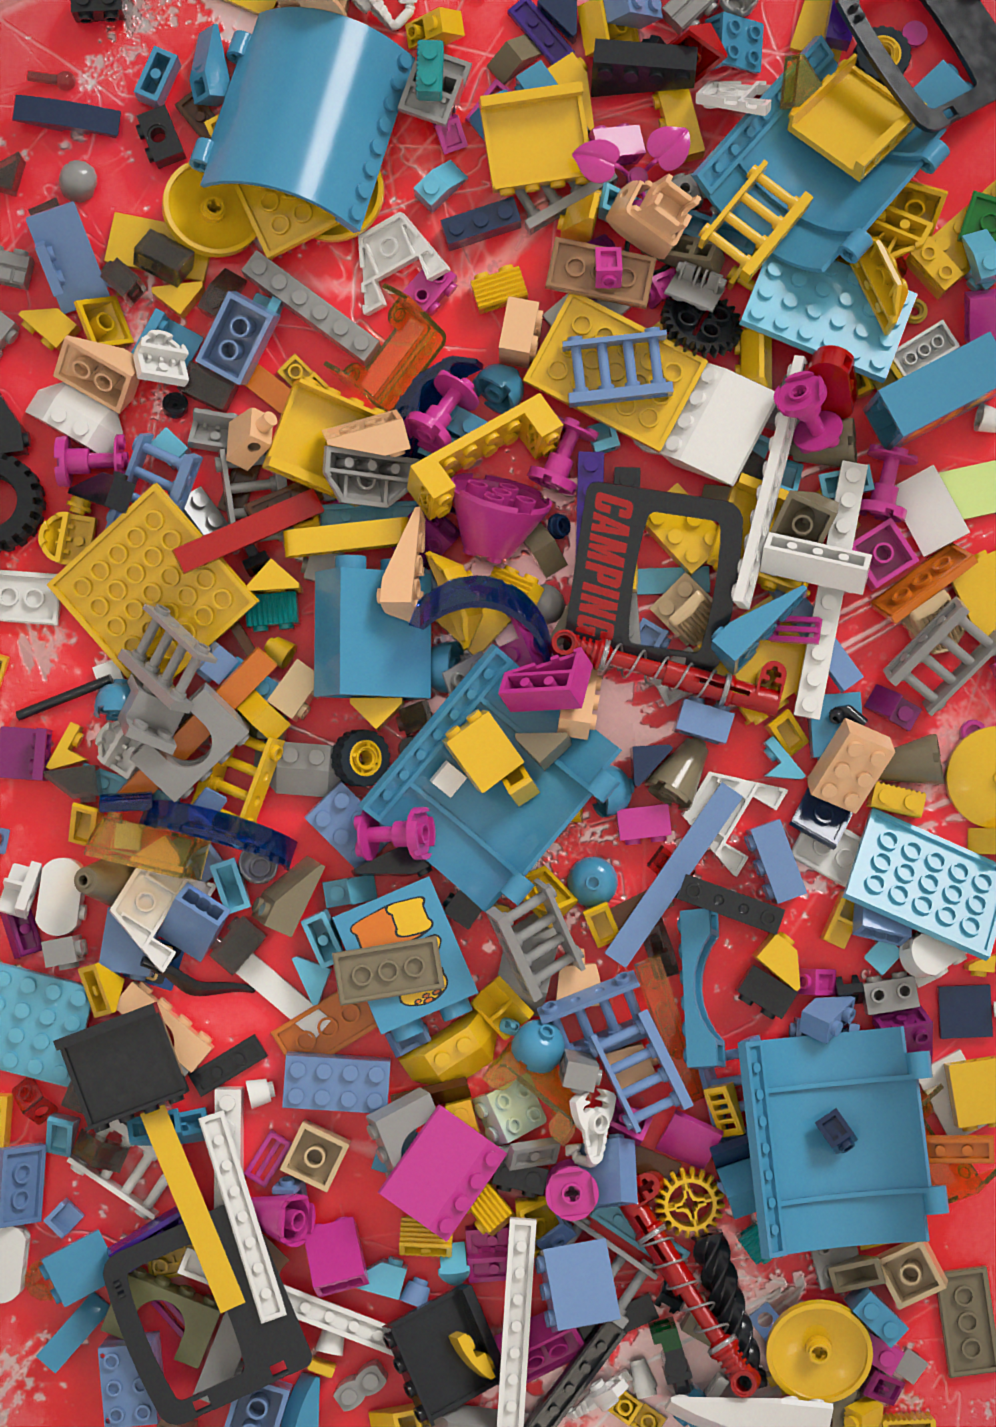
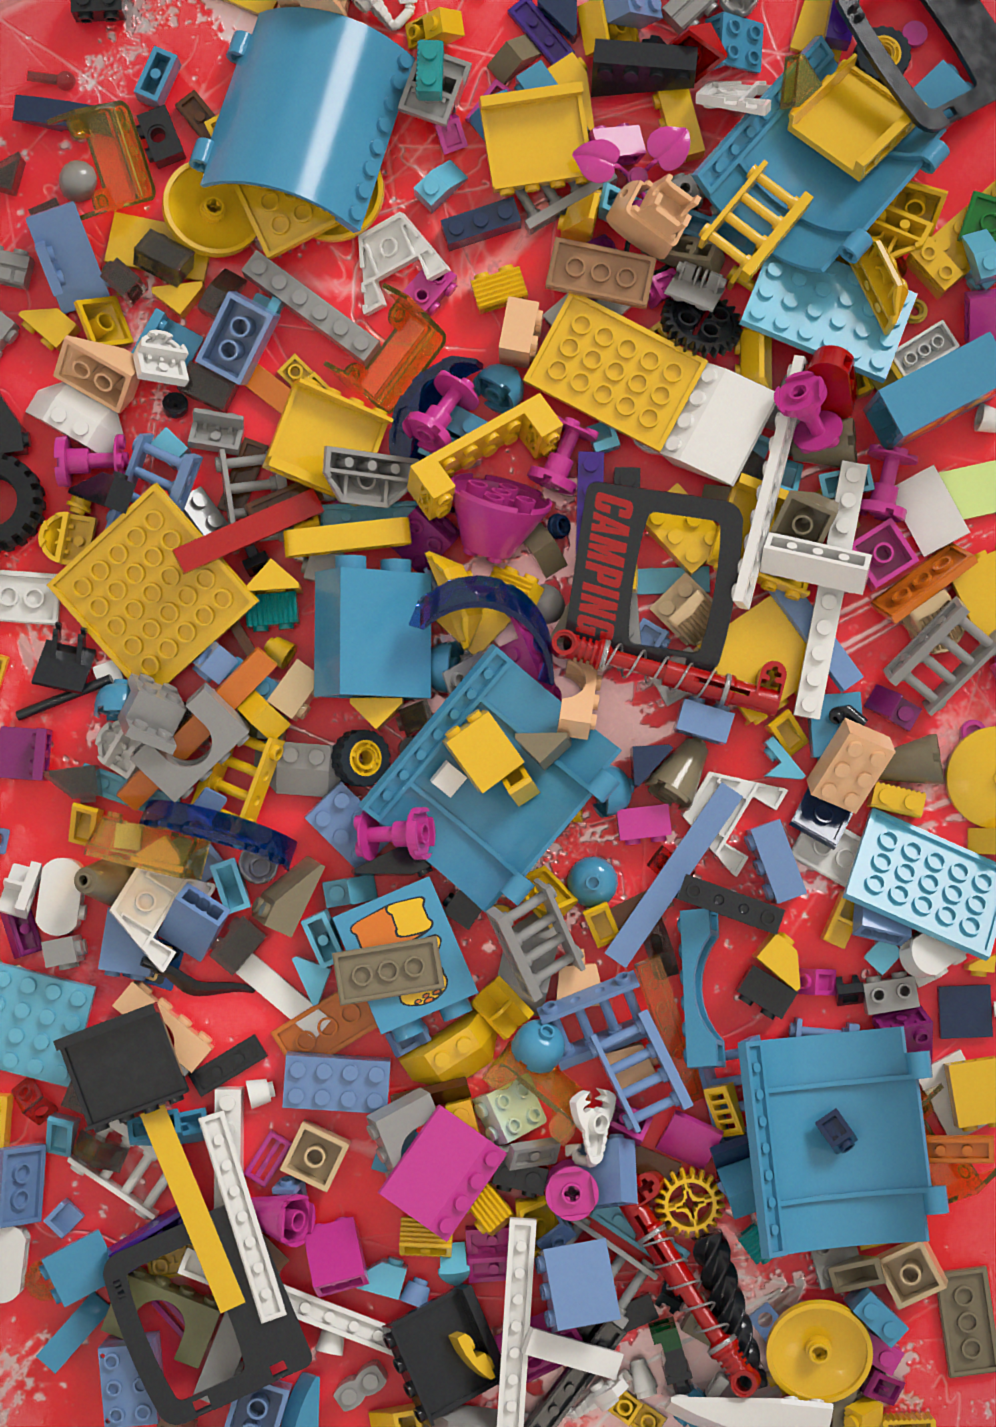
yellow slope [46,722,89,770] -> none
yellow slope [78,963,125,1018] -> none
clear blue tile [99,792,153,813] -> none
light grey fence [117,604,218,714] -> none
dark azure slope [189,24,230,107] -> none
light nougat torso [226,408,277,471] -> none
yellow tile [307,1355,337,1378] -> none
light nougat slope [322,409,411,457] -> none
light nougat wedge [377,507,425,624] -> none
dark pink wedge [498,647,593,712] -> none
medium azure rock [499,1017,520,1036] -> none
light grey brick [558,1049,602,1094] -> none
medium blue fence [562,327,674,408] -> none
dark pink bracket [595,247,623,289] -> none
dark azure wedge [711,585,807,675] -> none
dark pink tile [768,616,823,645] -> none
medium blue slope [799,996,856,1044] -> none
light grey tile [895,1346,929,1385] -> none
none -> black plate [31,622,97,695]
none -> windscreen [46,100,156,221]
none -> white tile [521,1326,624,1380]

